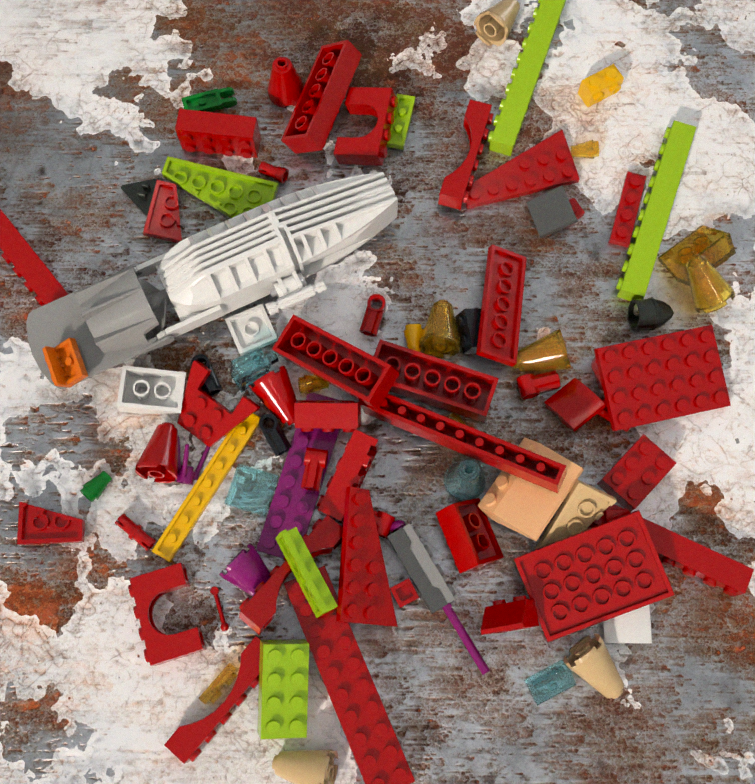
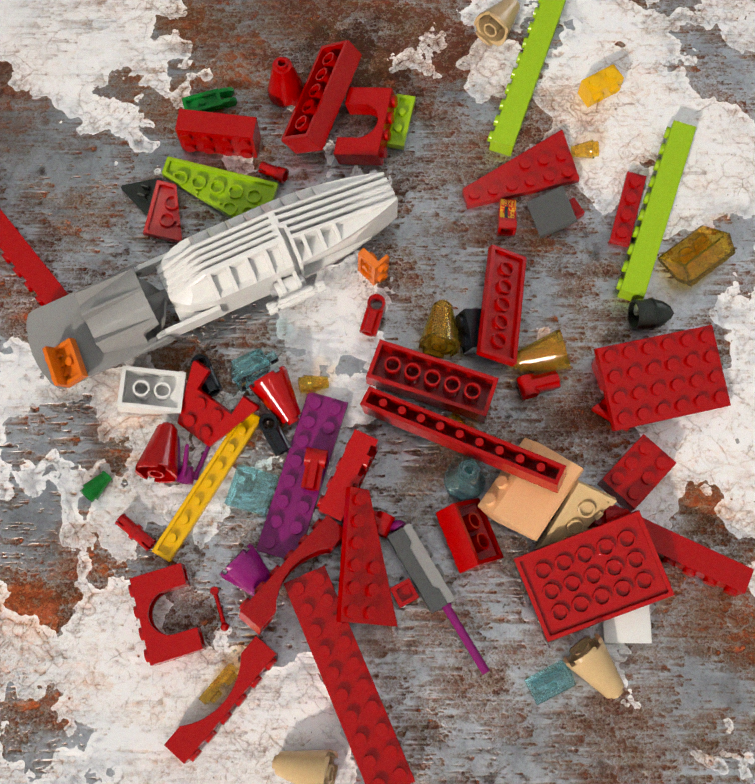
red wing [17,501,85,545] -> none
white plate [225,304,278,356] -> none
lime brick [257,639,309,739] -> none
red brick [272,314,400,410] -> none
lime fence [275,527,338,618] -> none
red brick [294,400,361,432] -> none
yellow cone [404,324,424,352] -> none
red arch [438,99,494,210] -> none
red slope [480,595,539,635] -> none
red slope [544,378,606,432] -> none
clear yellow cone [686,254,735,313] -> none
none -> orange bracket [358,248,390,286]
none -> red leg [497,198,517,237]

